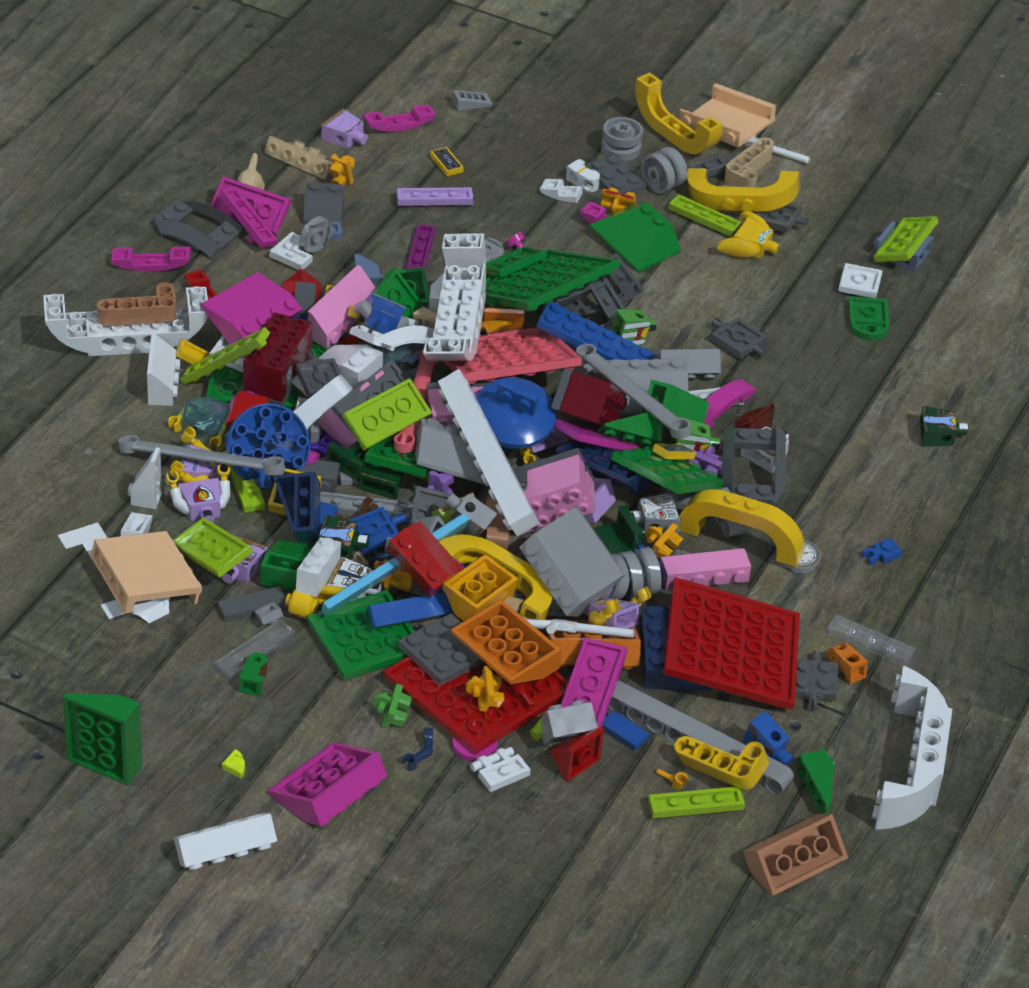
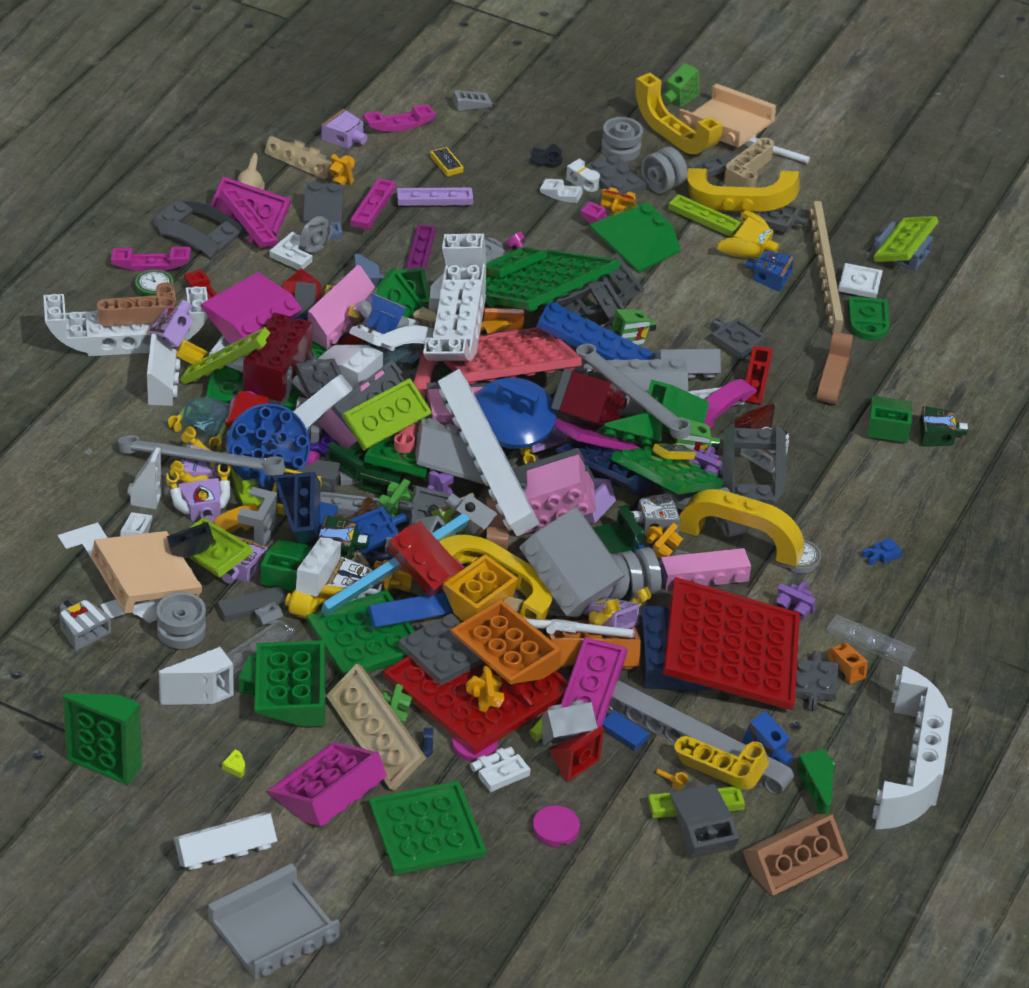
none -> light grey torso [59,600,111,651]
none -> tile [135,269,174,296]
none -> lavender torso [148,299,193,347]
none -> light grey wheel [157,592,206,649]
none -> white slope [159,647,233,705]
none -> black slope [167,522,214,558]
none -> light grey panel [208,863,340,980]
none -> light orange slope [214,503,259,534]
none -> light grey panel [238,487,277,546]
none -> green slope [255,640,326,727]
none -> tan plate [326,664,426,791]
none -> dark pink hinge [350,178,396,230]
none -> green plate [368,781,487,876]
none -> bright green hips [379,479,413,517]
none -> black plate [530,144,563,167]
none -> dark pink tile [533,805,580,847]
none -> bright green torso [662,63,699,107]
none -> dark grey slope [670,784,739,858]
none -> red slope [744,345,773,405]
none -> blue torso [746,251,794,292]
none -> medium lavender hips [776,581,816,620]
none -> tan plate [809,201,843,333]
none -> nougat beam [816,331,854,405]
none -> green slope [867,395,912,443]

